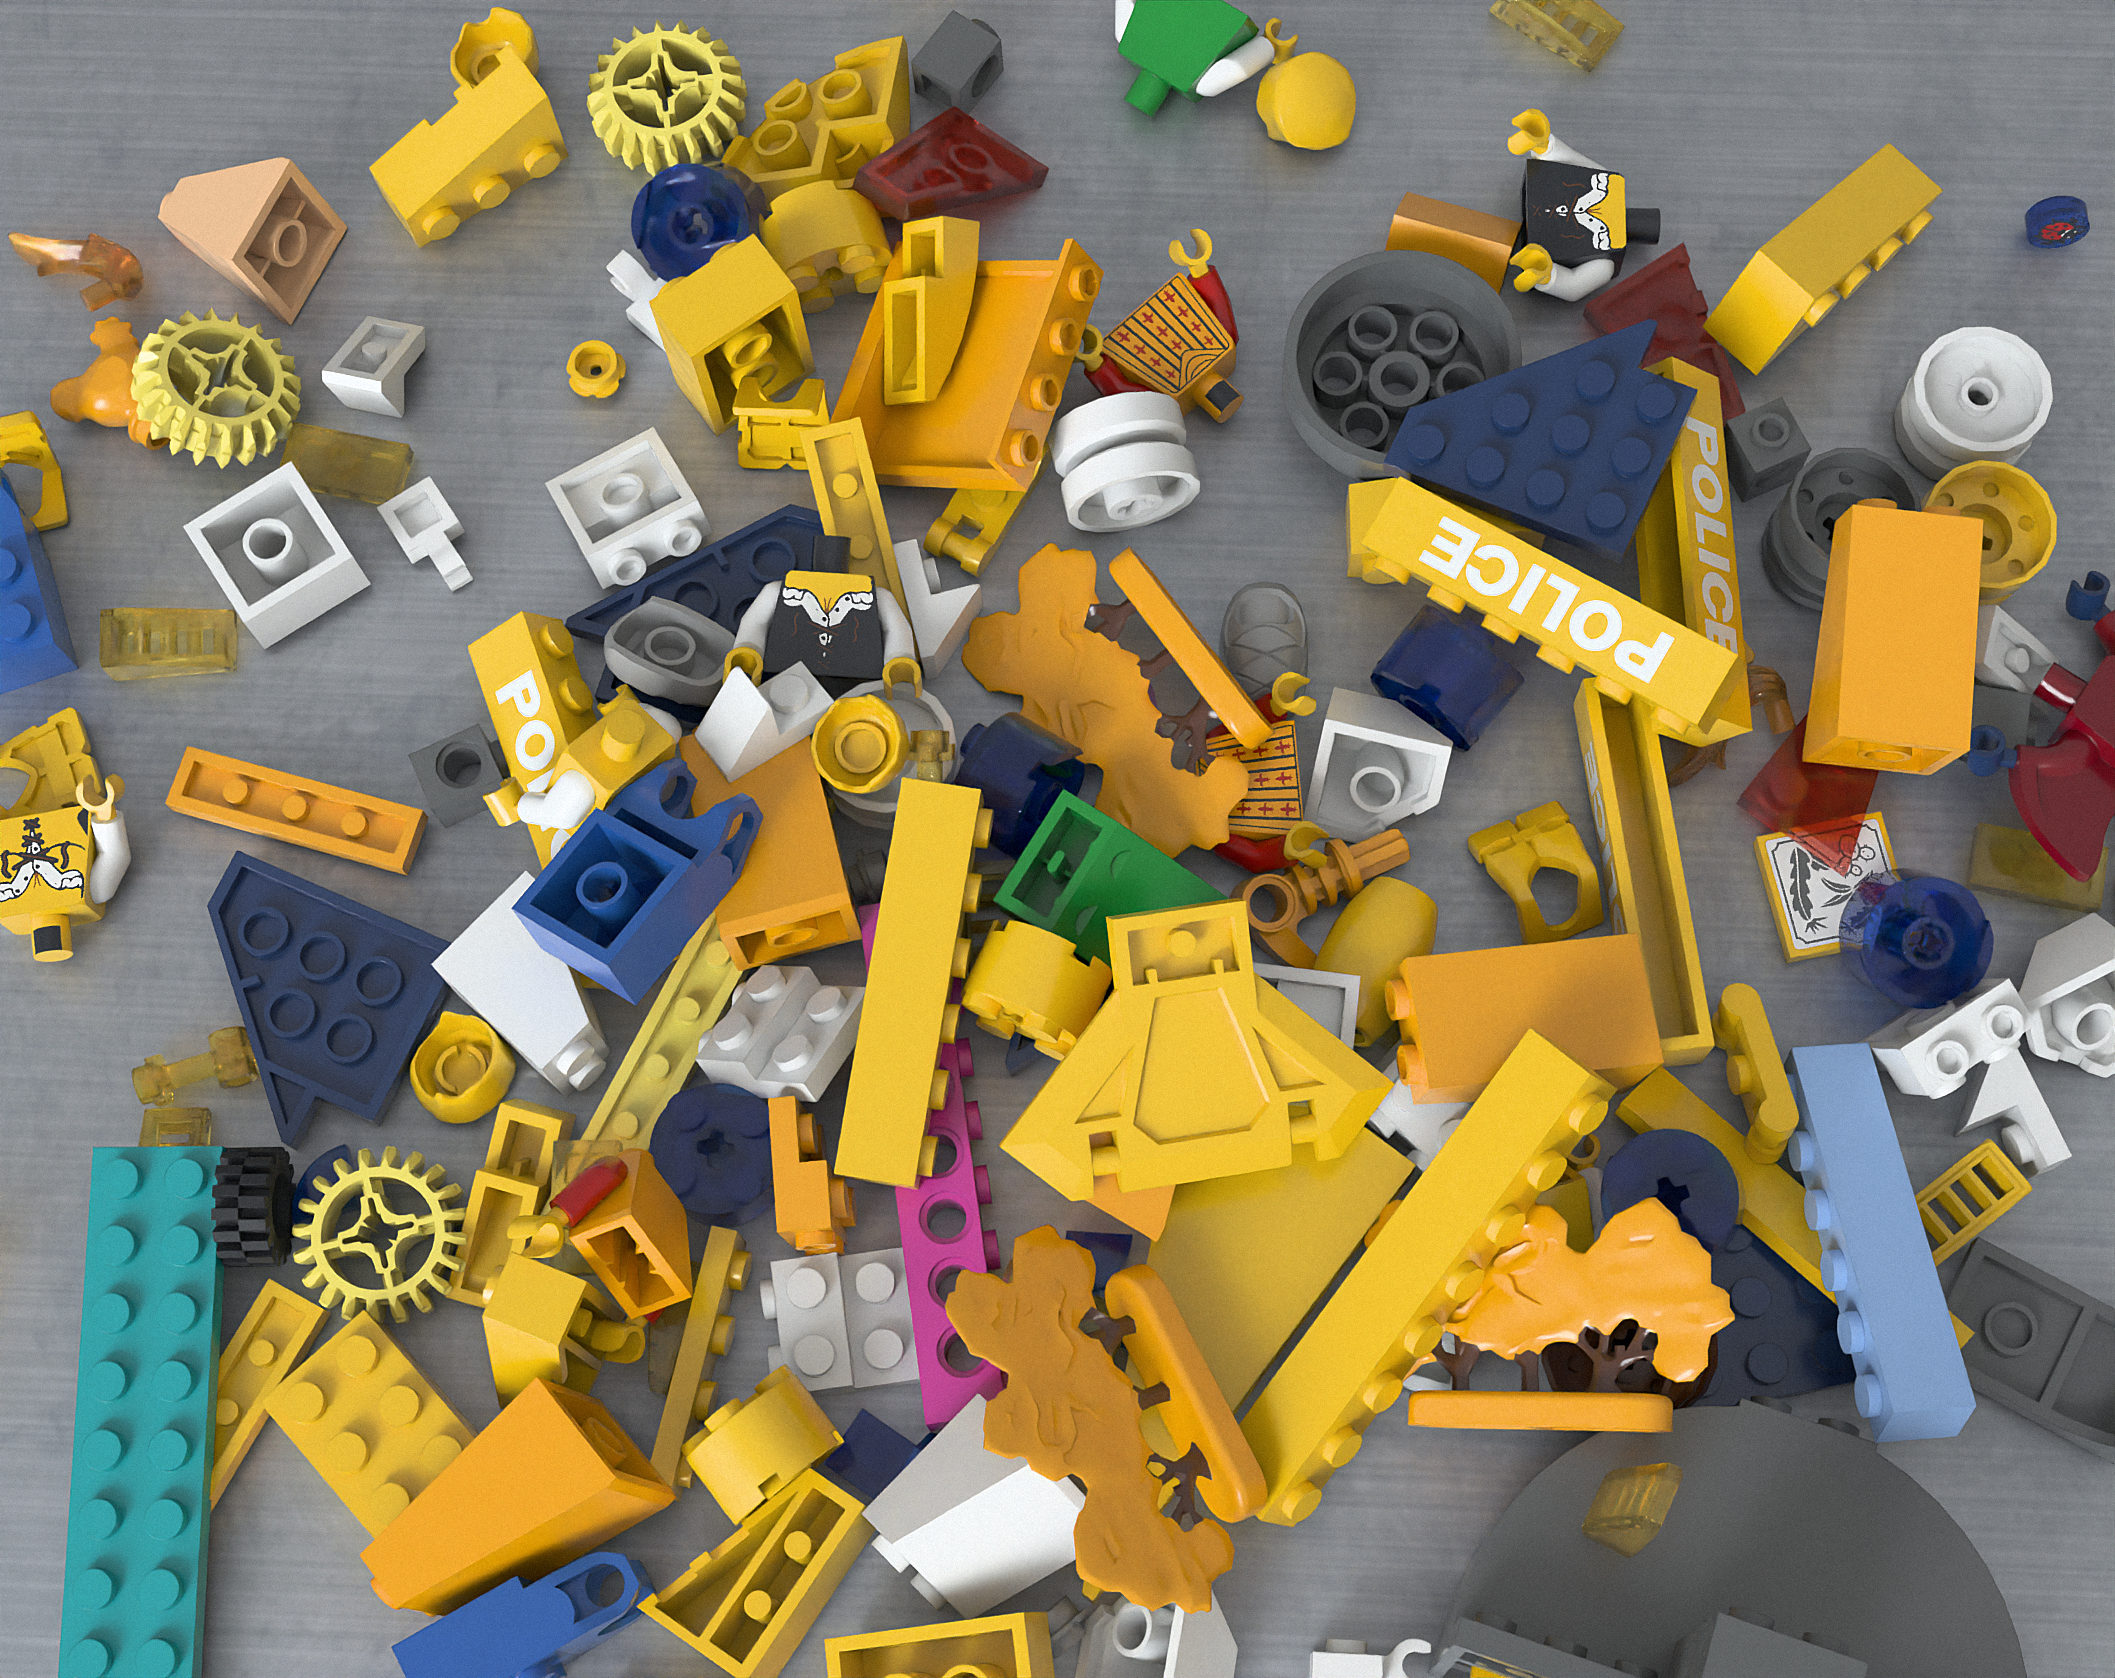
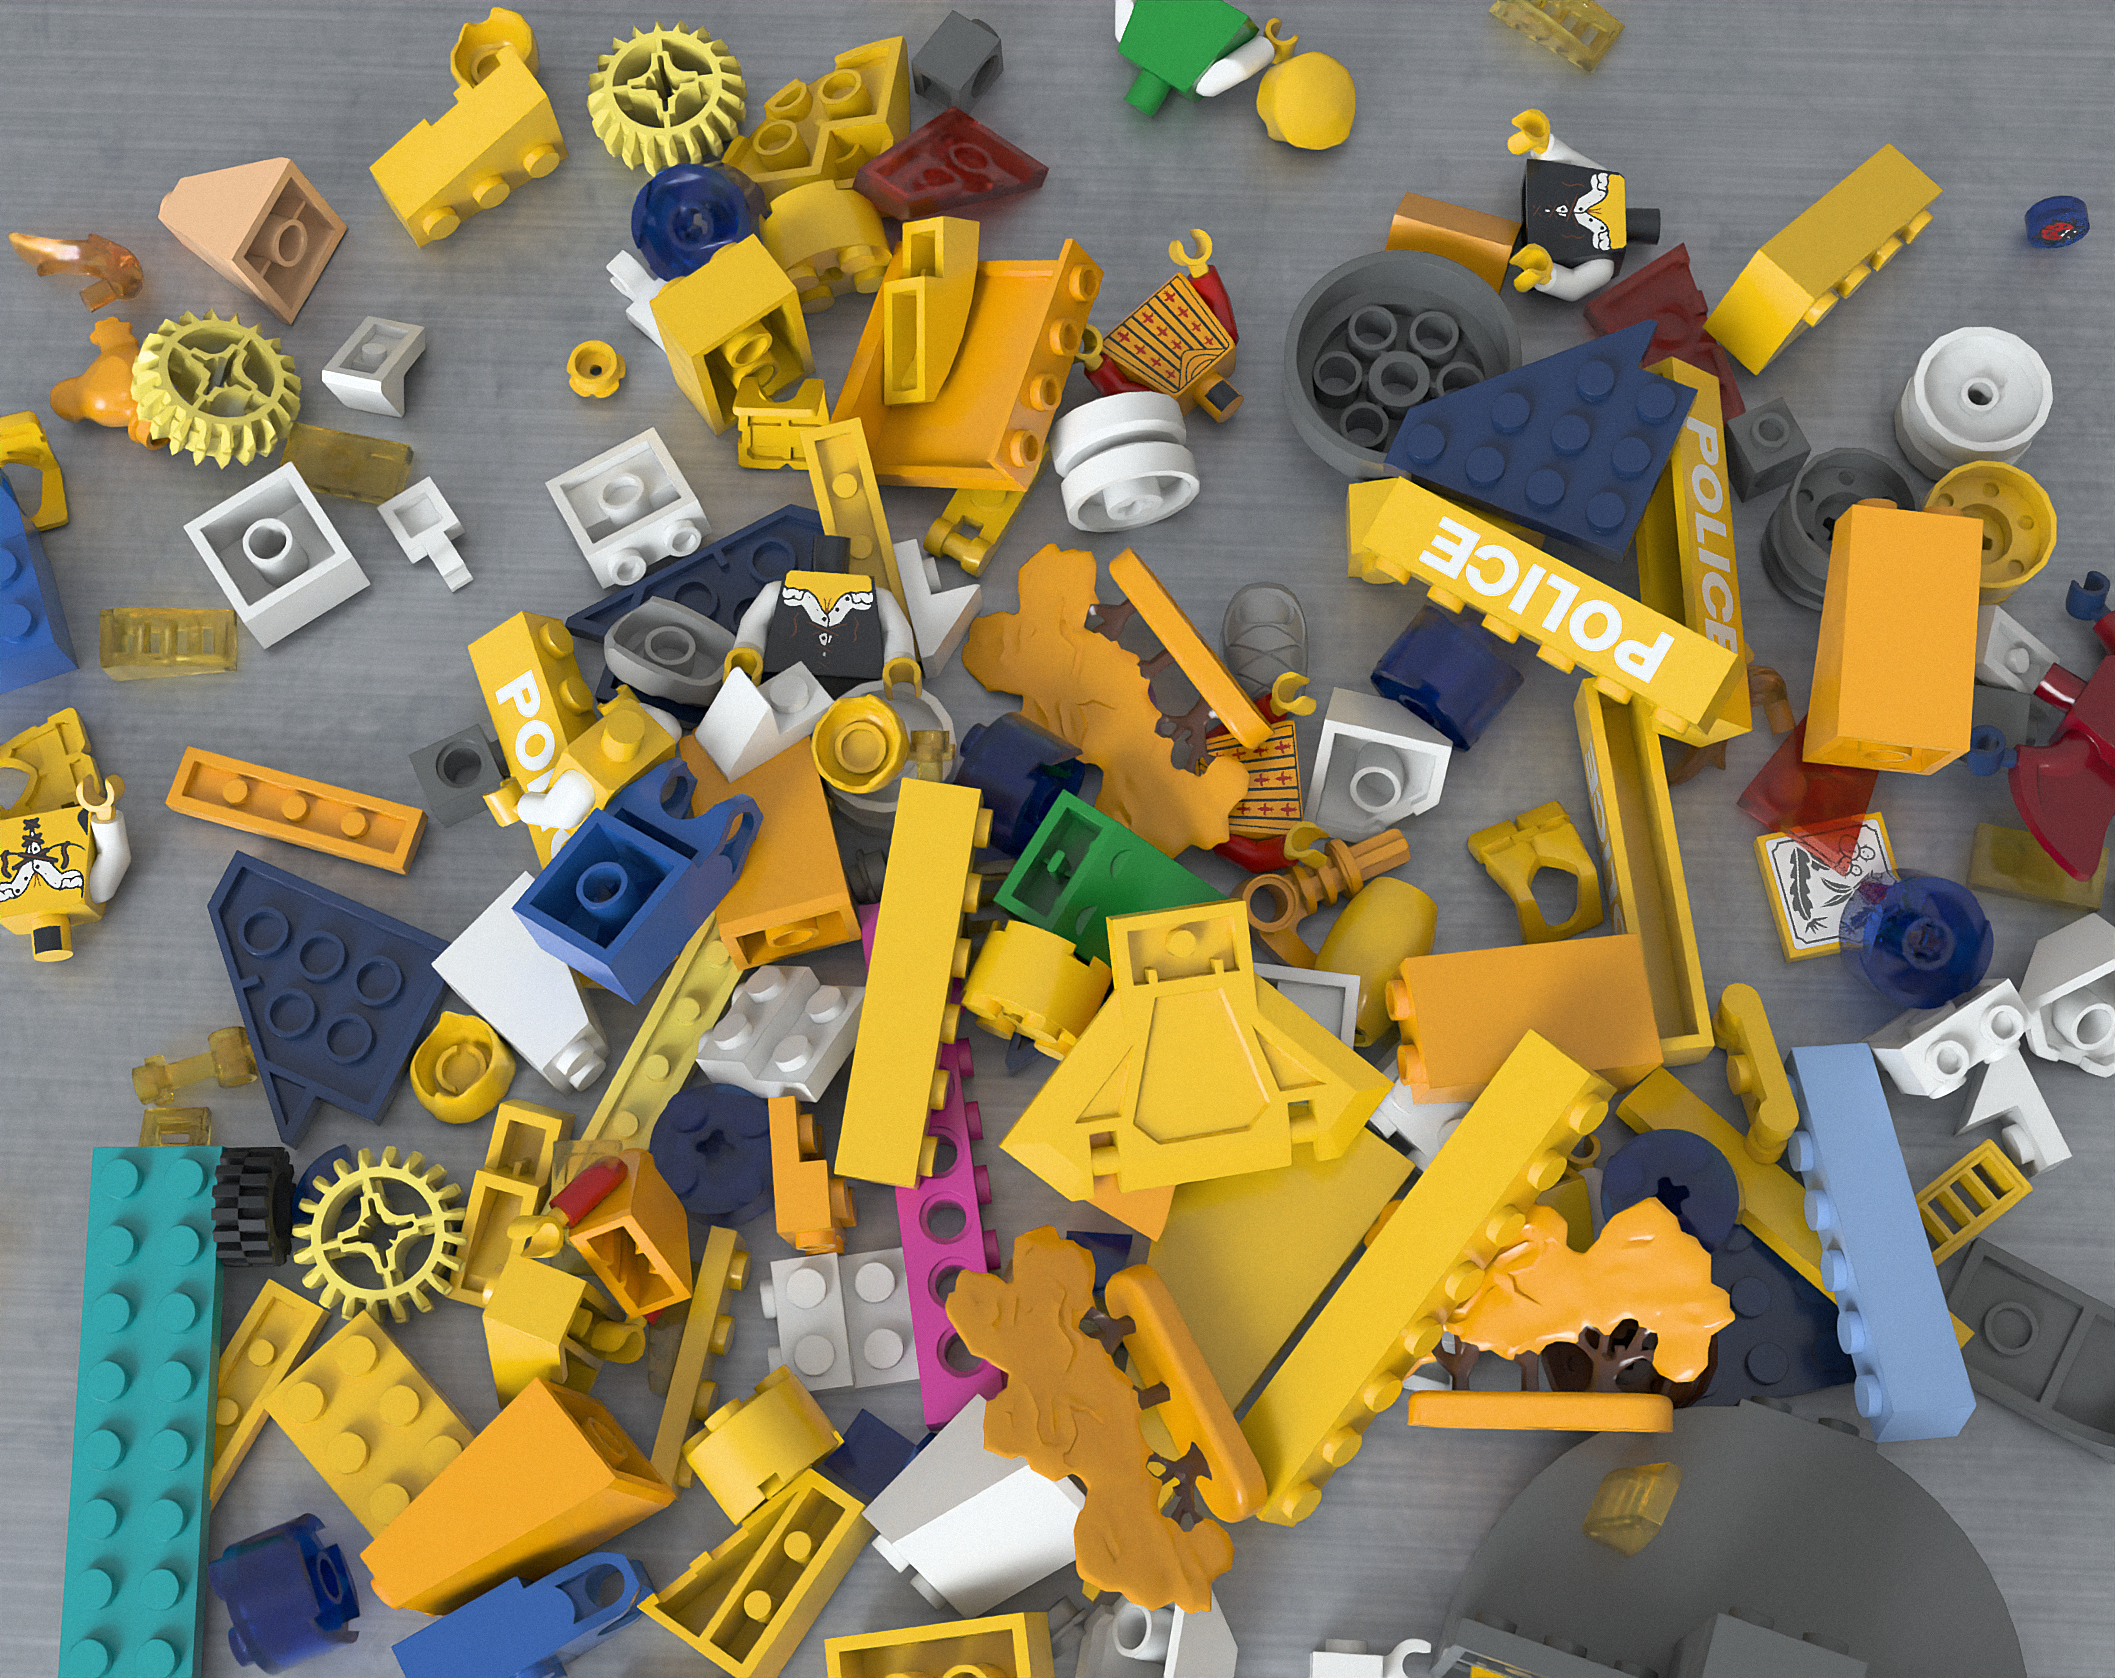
none -> clear blue brick [208,1513,360,1676]

